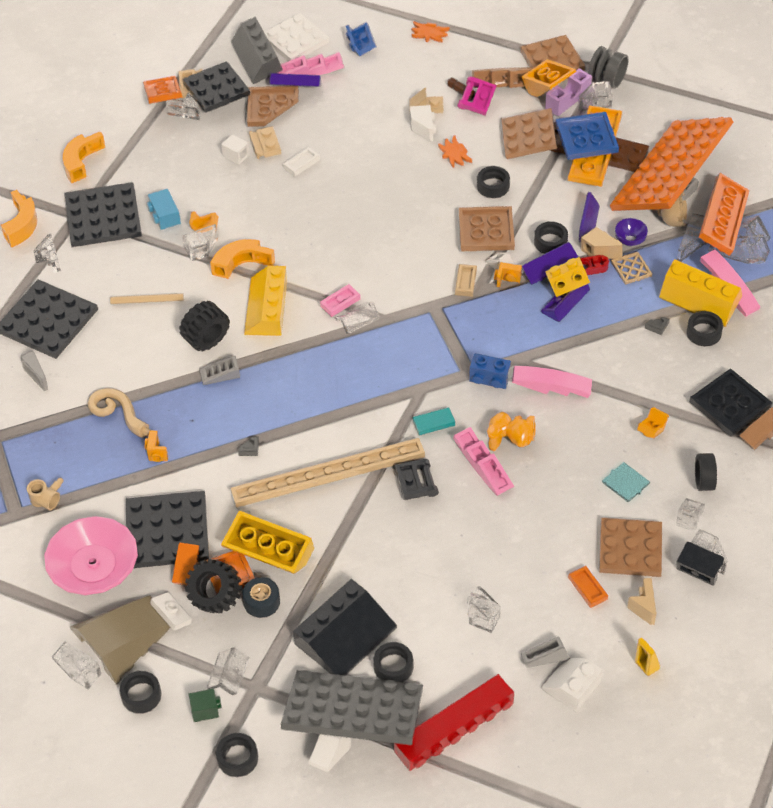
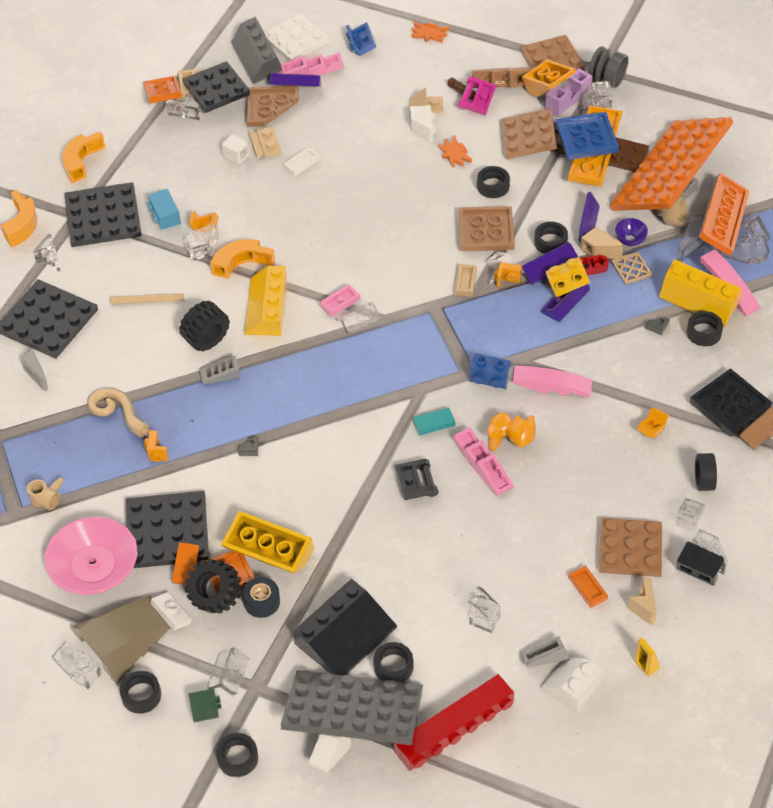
tan plate [231,438,425,508] -> none
clear light blue piece [602,462,650,502] -> none

